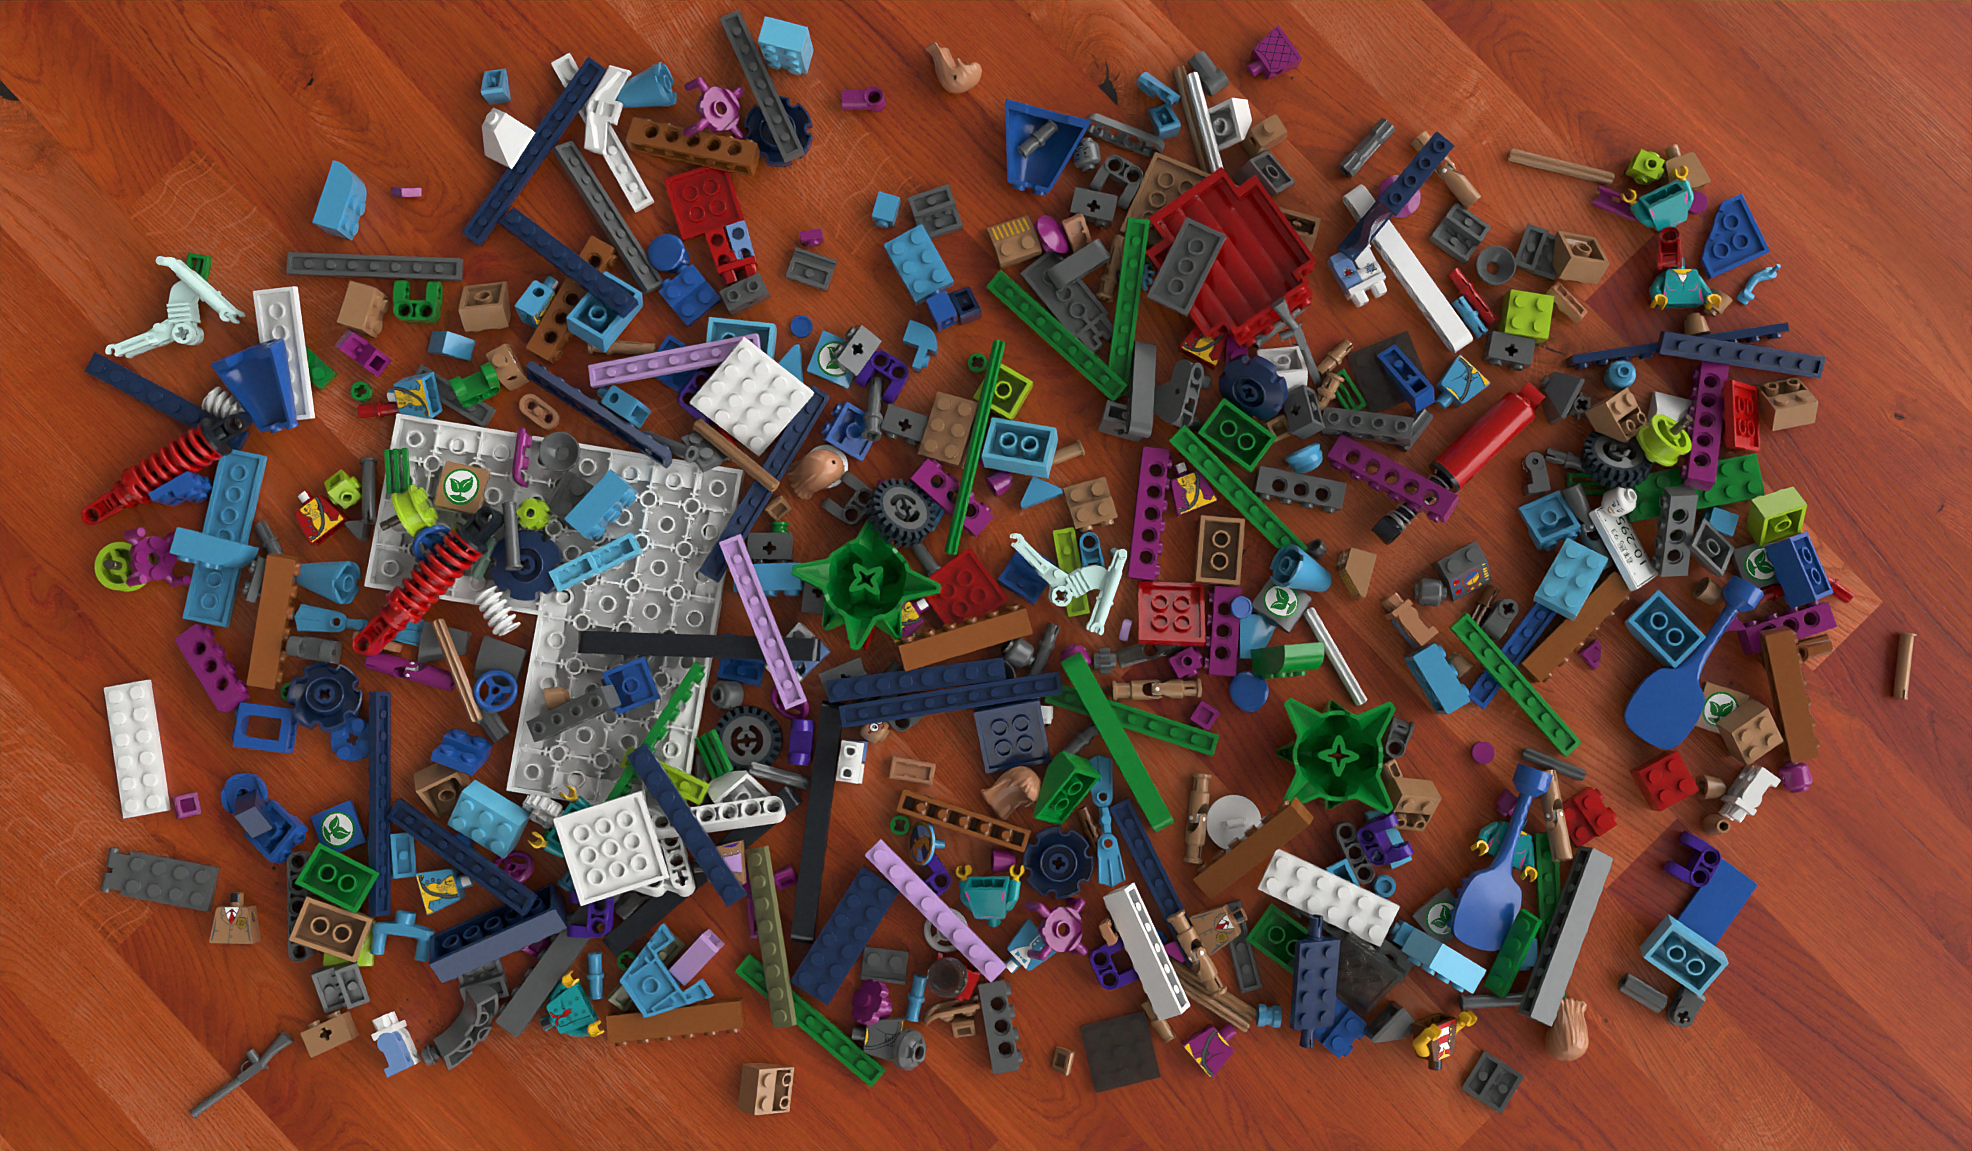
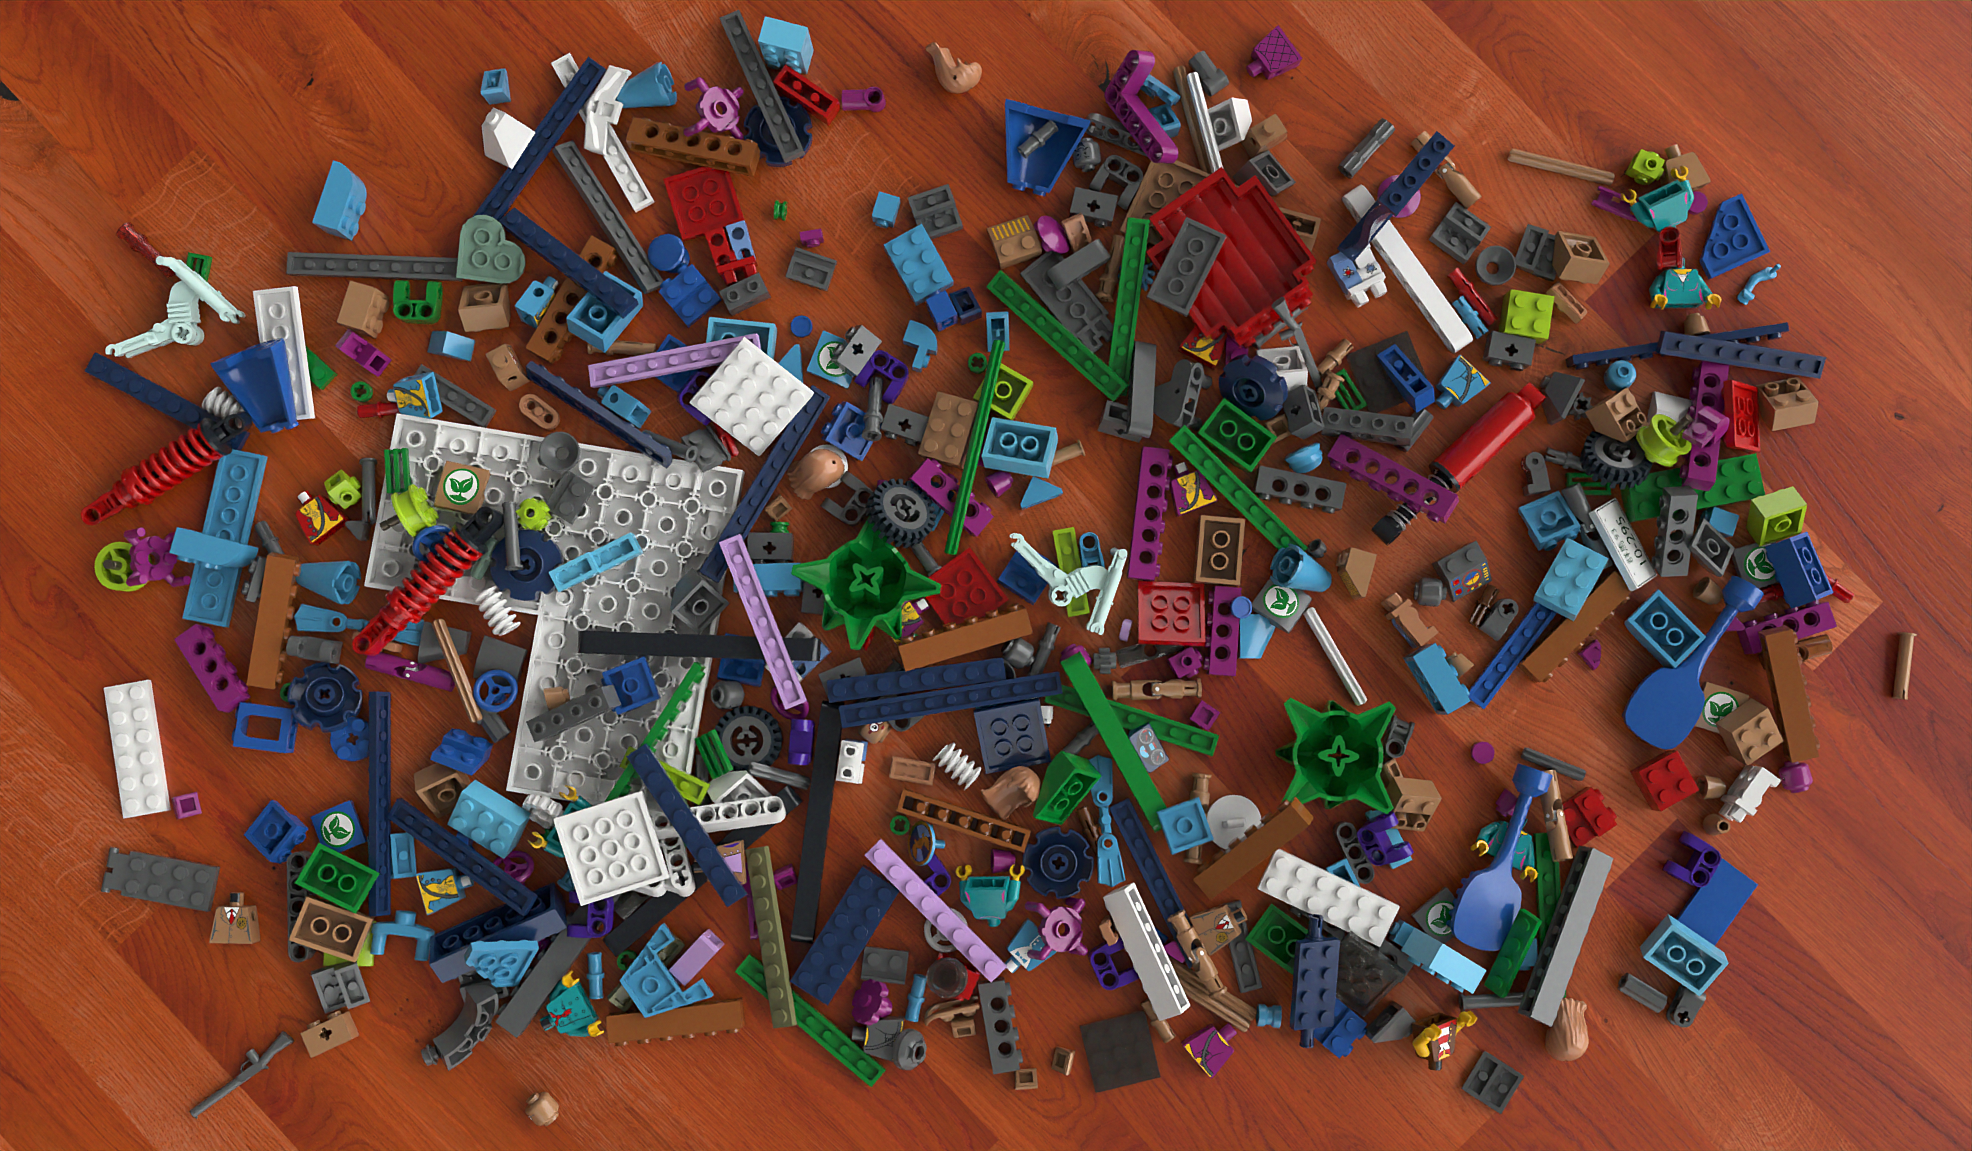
blue plate [148,471,213,506] -> none
blue plate [221,773,269,815] -> none
dark blue slope [234,788,275,839] -> none
hips [371,1011,421,1078] -> none
magenta tile [391,187,422,197] -> none
green piece [448,362,500,408] -> none
magenta piece [512,428,532,488] -> none
dark azure brick [564,469,638,541] -> none
medium nougat axle [693,419,779,492] -> none
medium nougat slope [738,1063,794,1115] -> none
medium nougat plate [1063,477,1118,533] -> none
blue piece [1229,671,1269,712] -> none
green brick [1251,642,1324,679] -> none
dark azure tile [1372,874,1396,897] -> none
green plate [1448,612,1582,757] -> none
white head [1601,485,1637,517] -> none
medium nougat hat [1703,288,1732,317] -> none
none -> clear red pin [116,222,176,278]
none -> sand green plate [456,215,526,284]
none -> dark azure plate [464,940,539,987]
none -> medium nougat head [525,1092,559,1126]
none -> dark grey slope [670,568,729,635]
none -> red brick [773,64,841,126]
none -> green bush [774,200,787,221]
none -> white piece [933,742,982,791]
none -> dark azure slope [986,312,1009,352]
none -> medium nougat slope [1014,1068,1038,1090]
none -> magenta beam [1104,50,1178,164]
none -> slope [1128,723,1169,773]
none -> dark azure tile [1156,797,1214,855]
none -> magenta brick [1682,406,1730,449]

